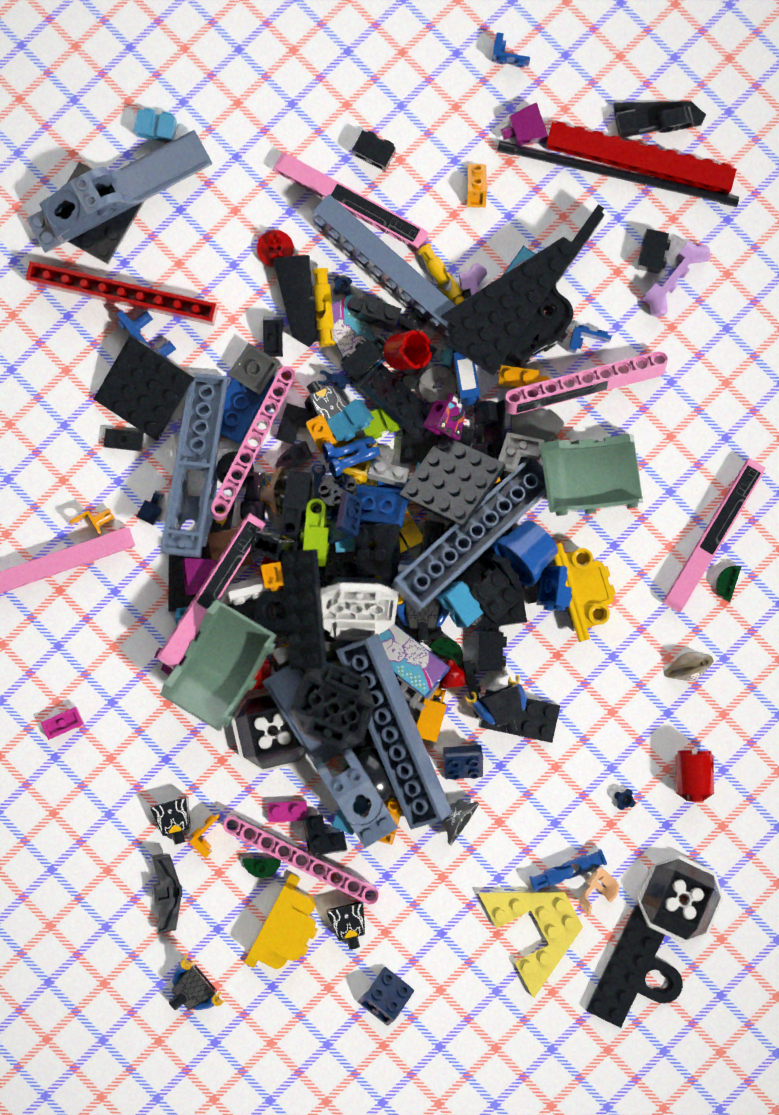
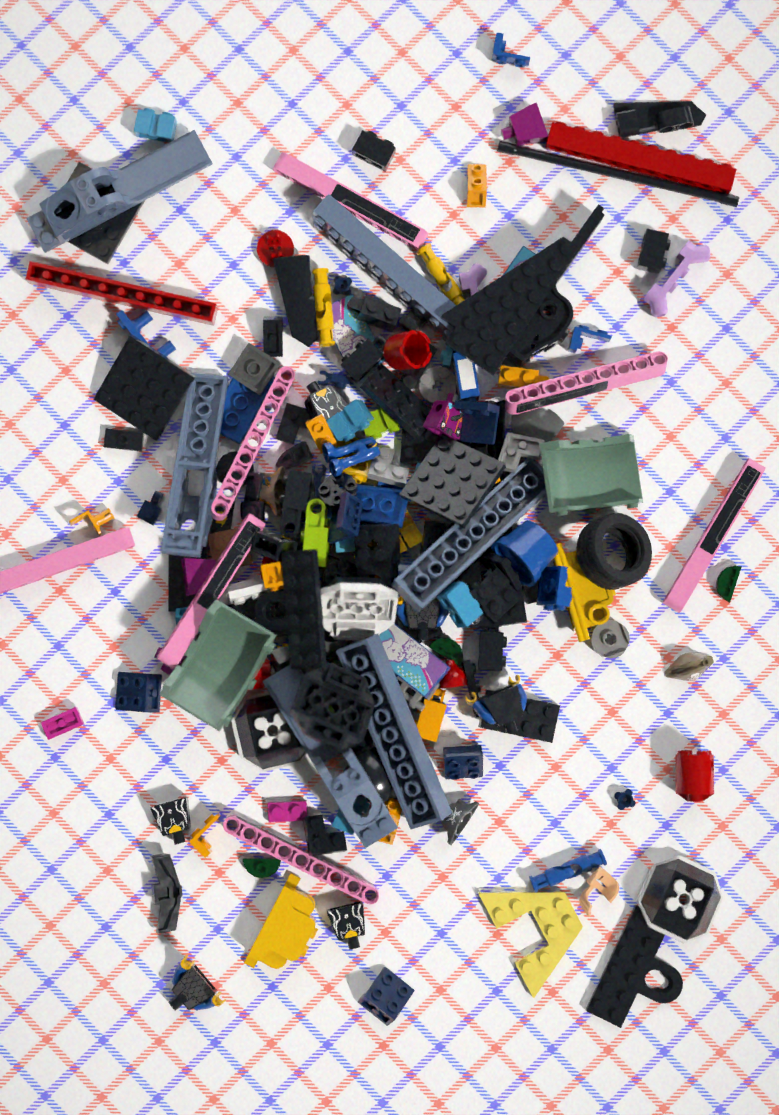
none -> dark blue bracket [115,672,162,713]
none -> dark blue bracket [454,400,500,445]
none -> black tyre [576,513,652,590]
none -> light grey plate [591,620,630,658]

